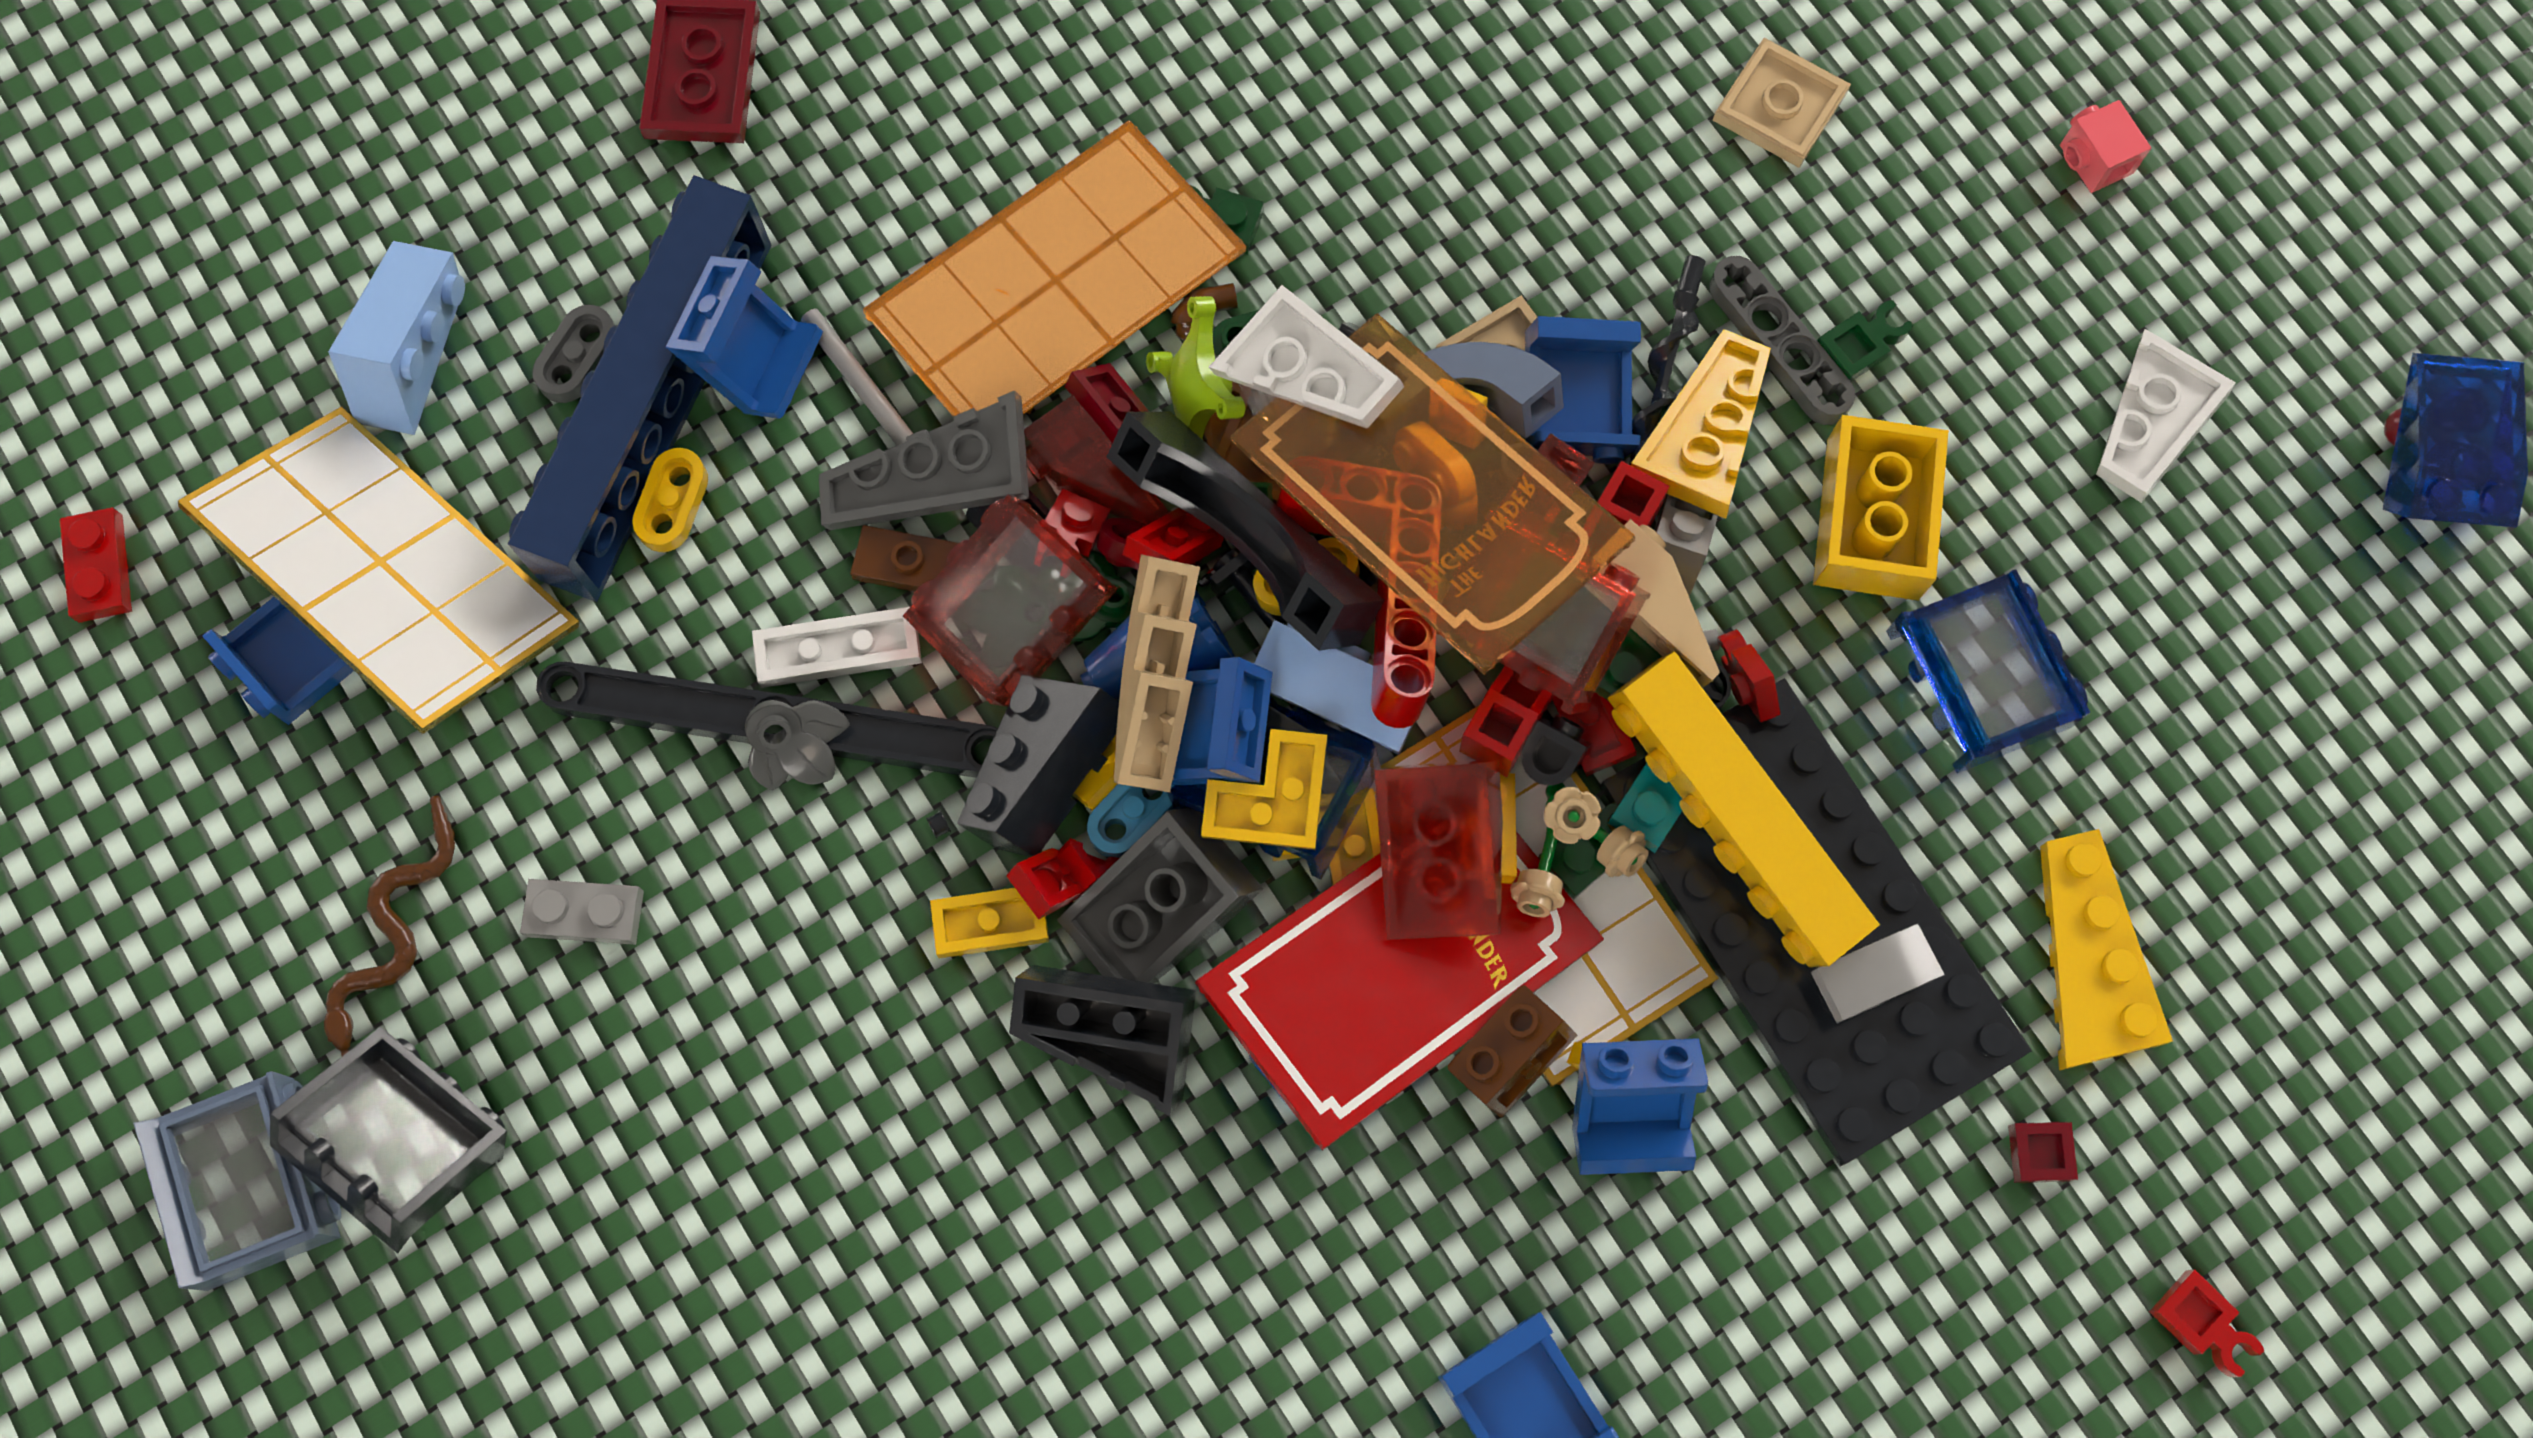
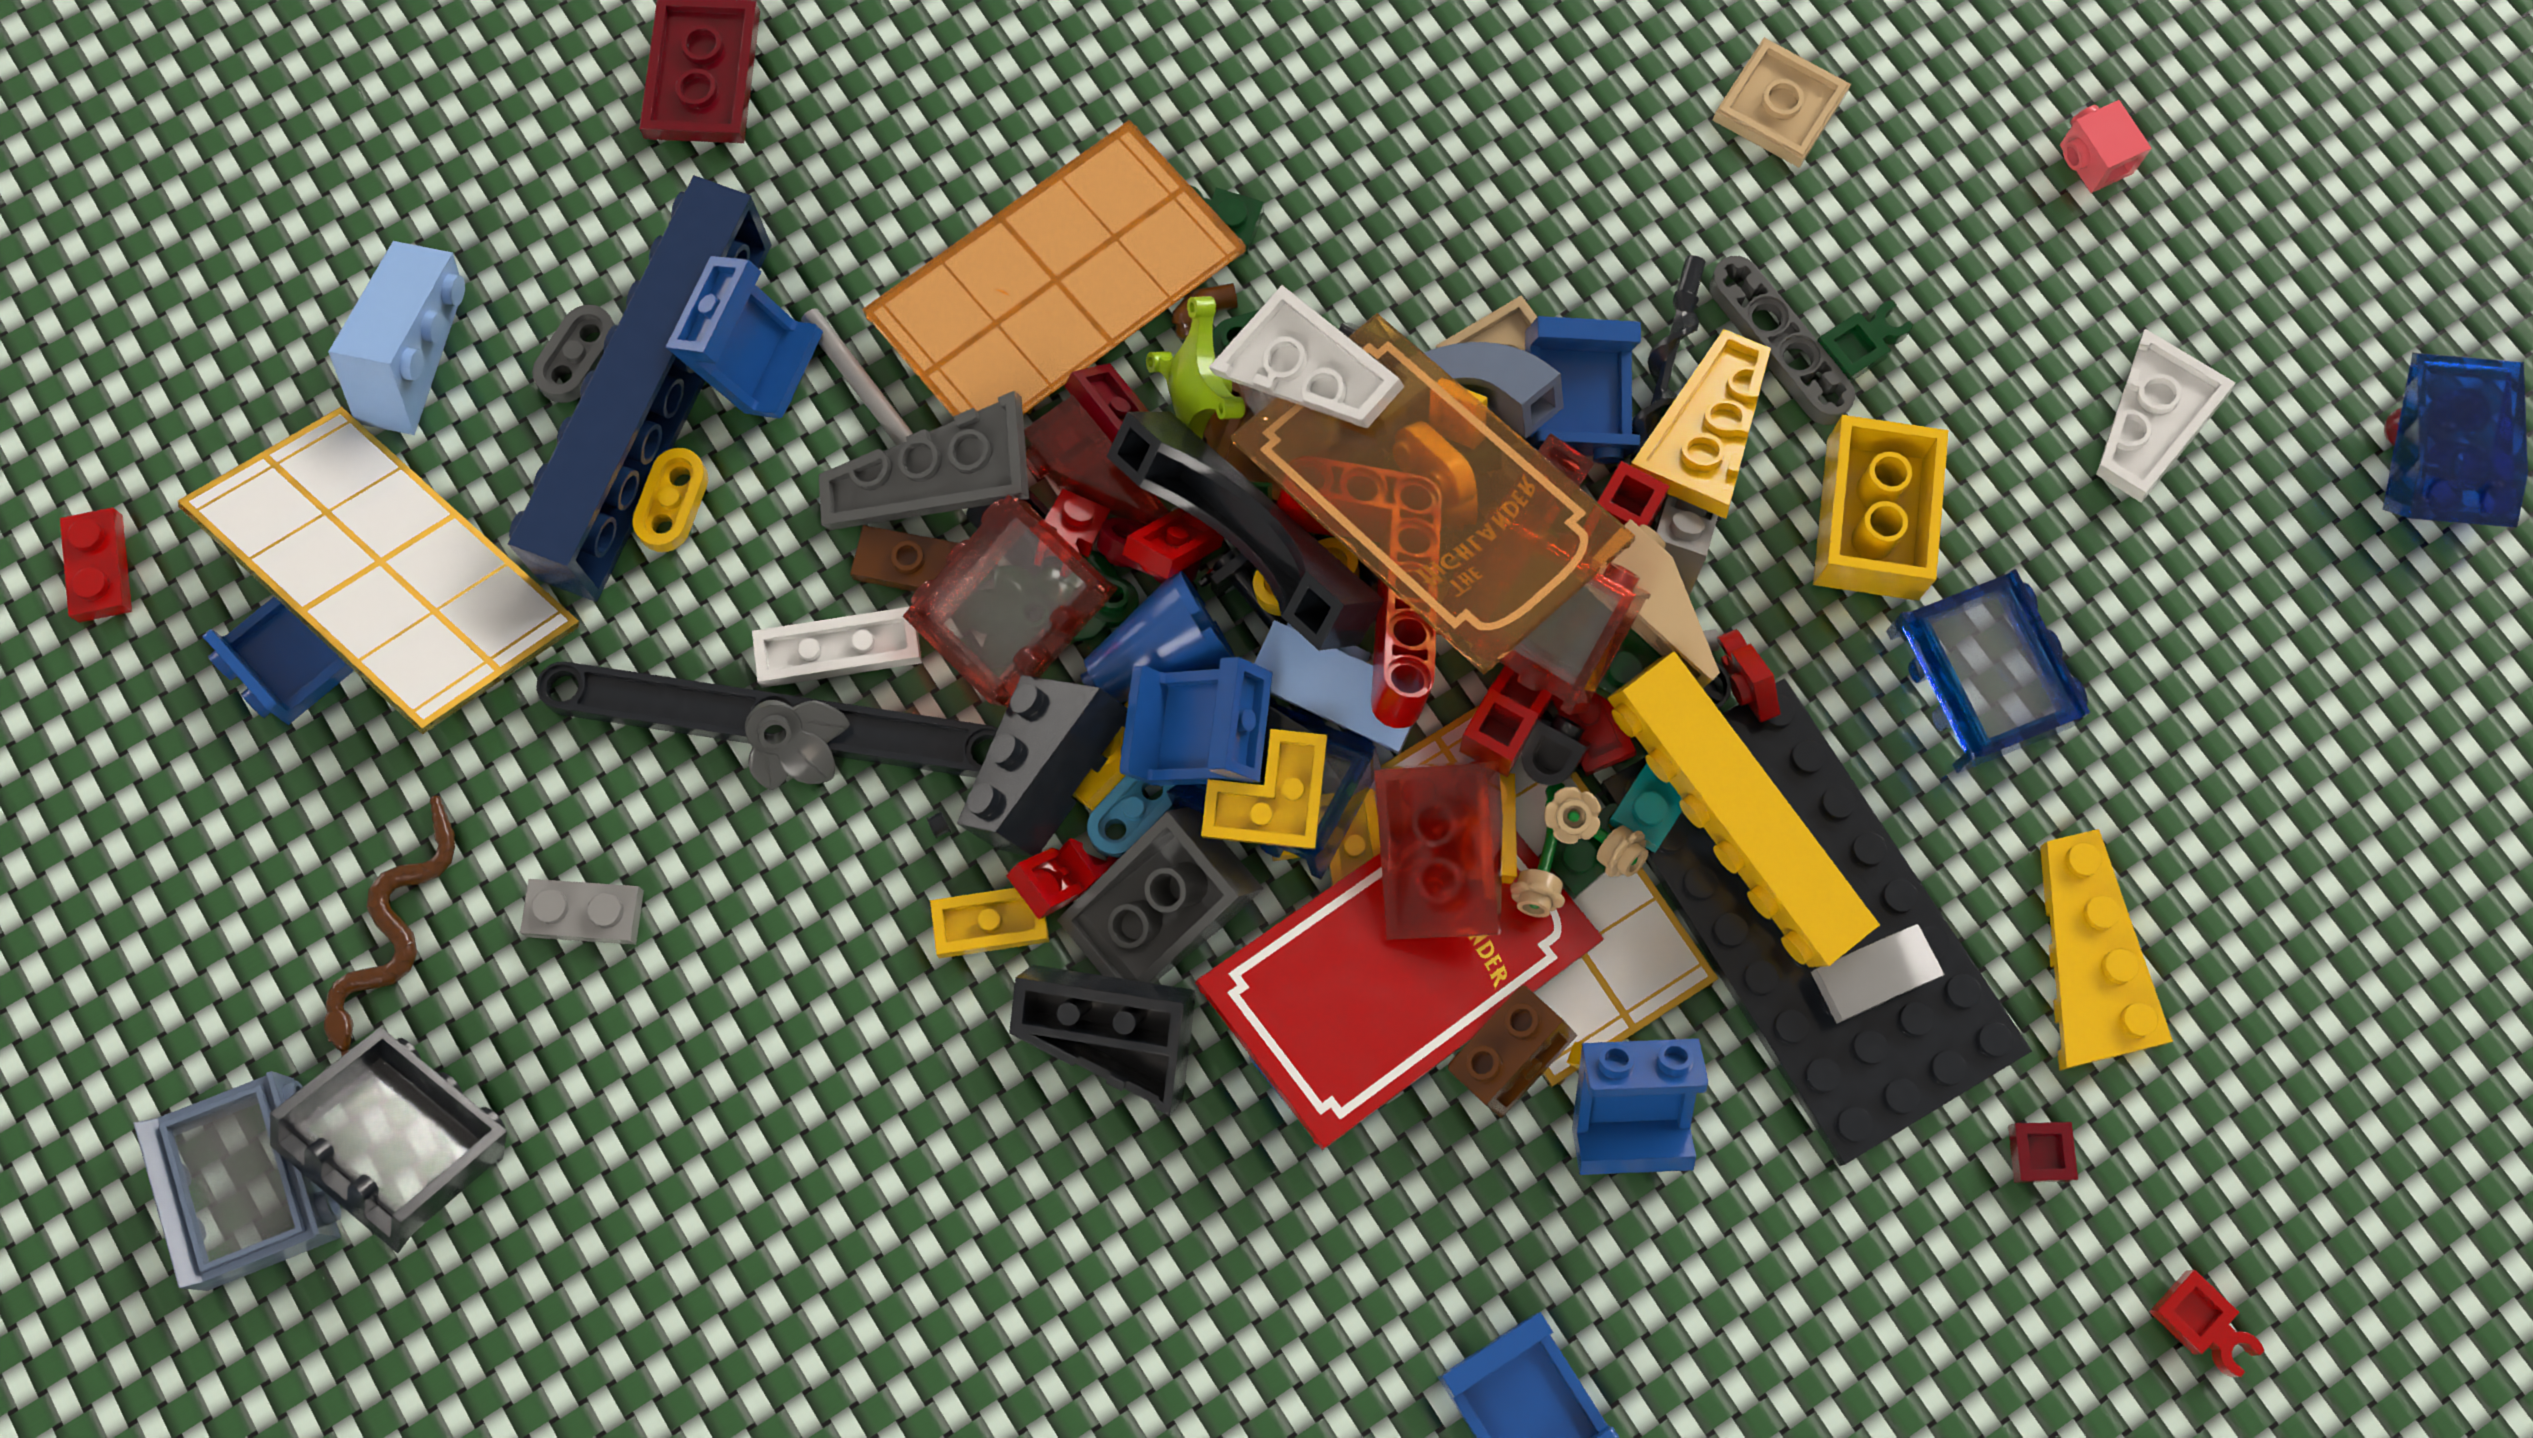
tan slope [1114,554,1200,792] -> none

